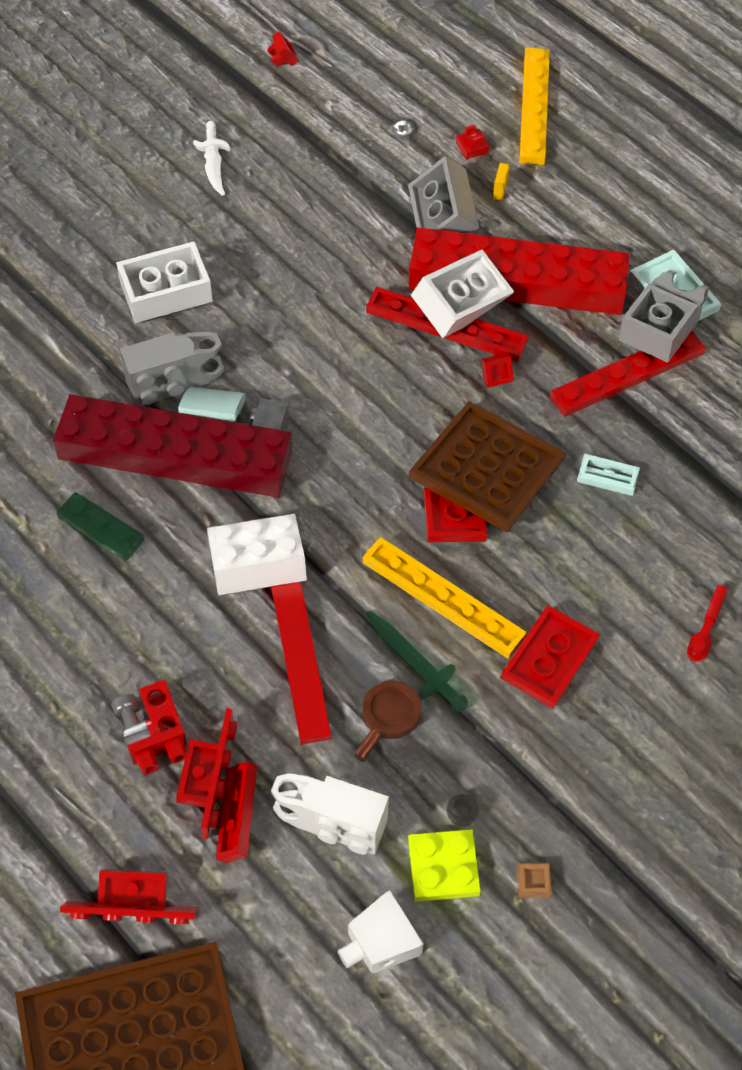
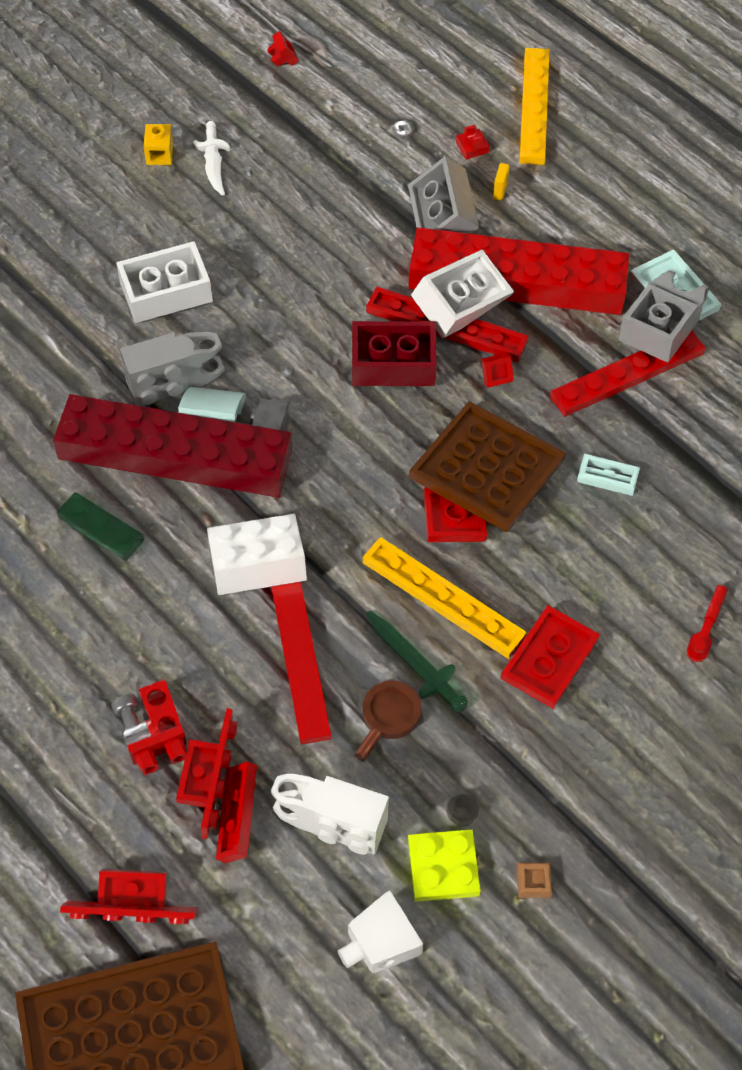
none -> yellow brick [143,124,173,165]
none -> dark red brick [352,321,437,386]

